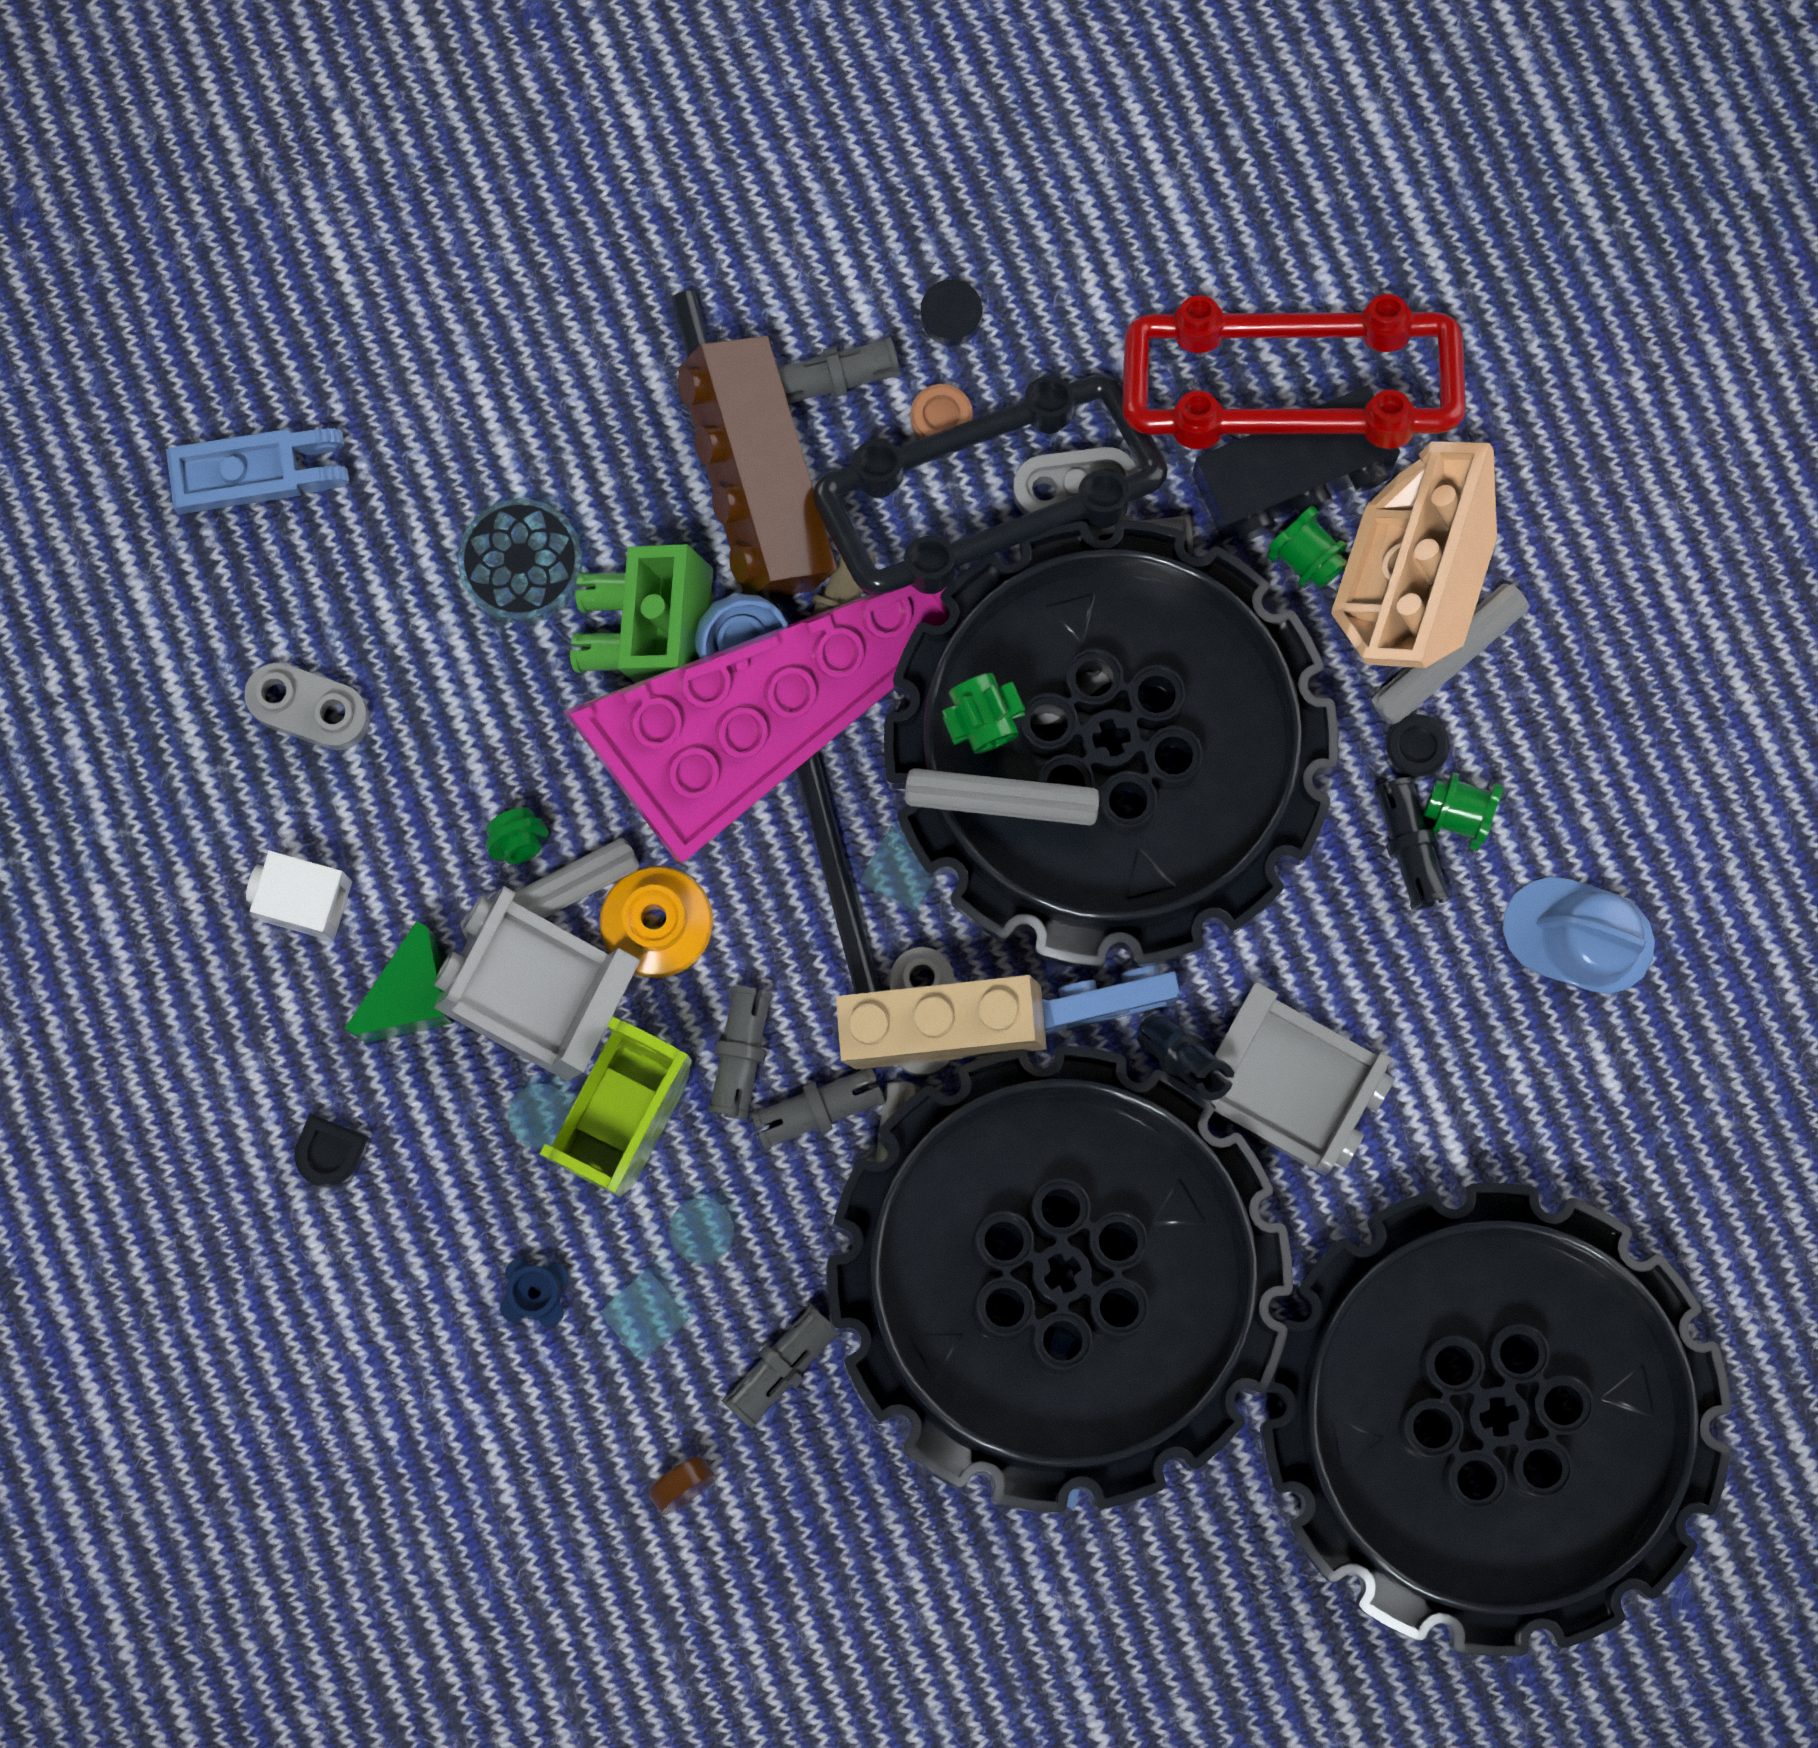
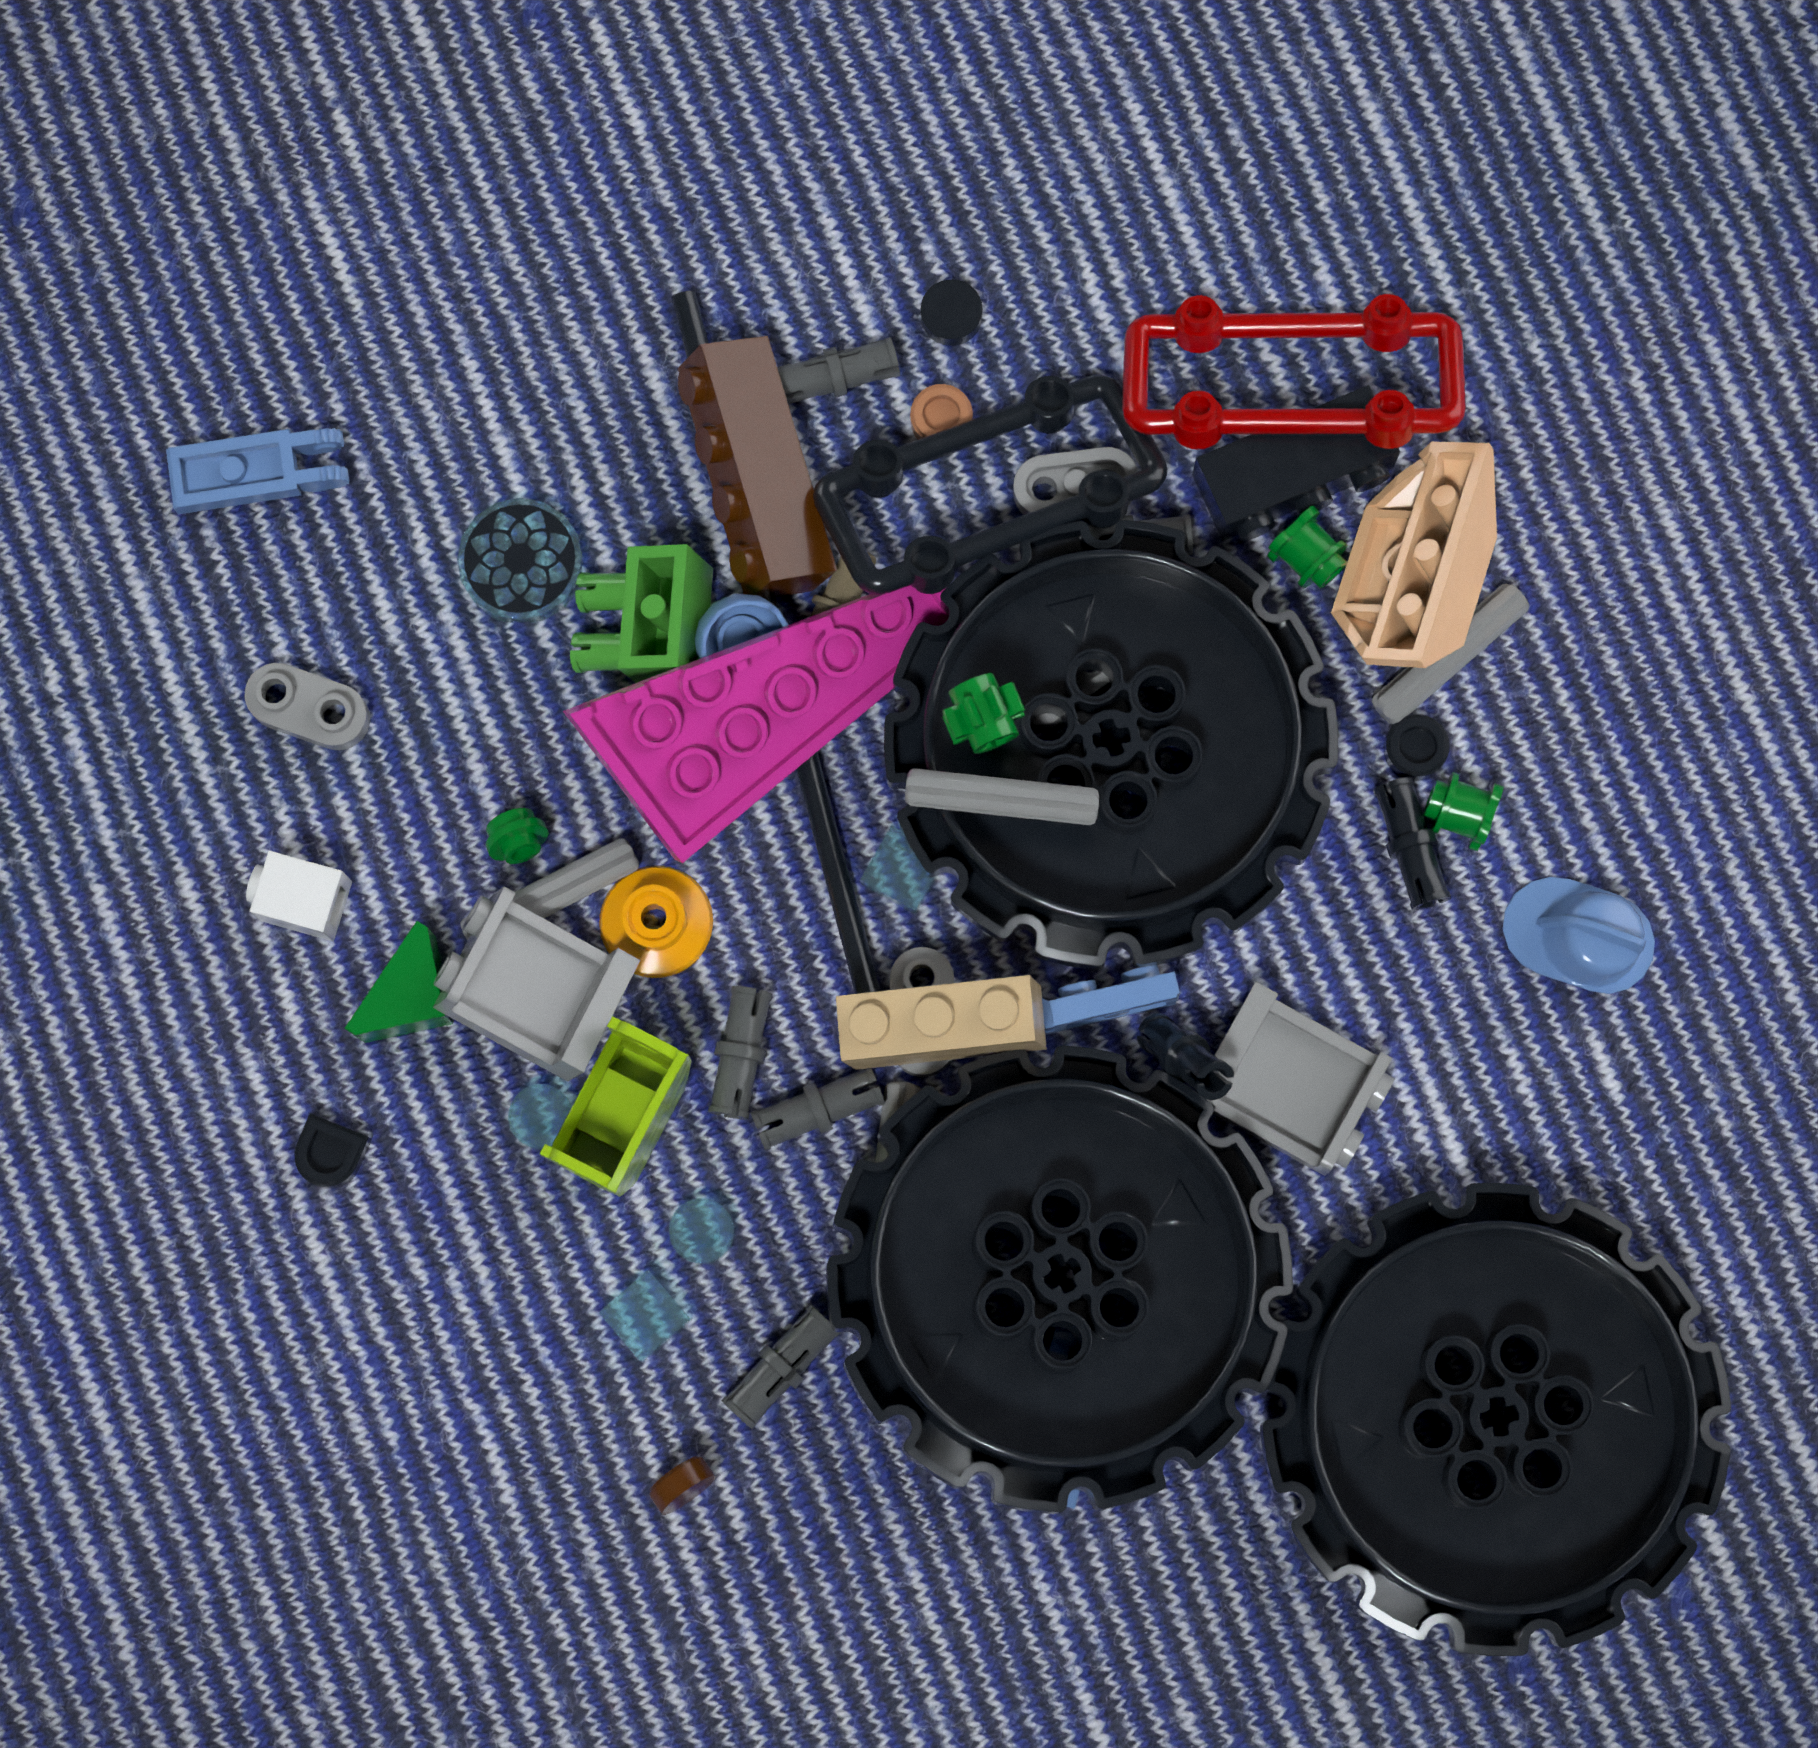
dark blue plate [500,1258,569,1327] -> none

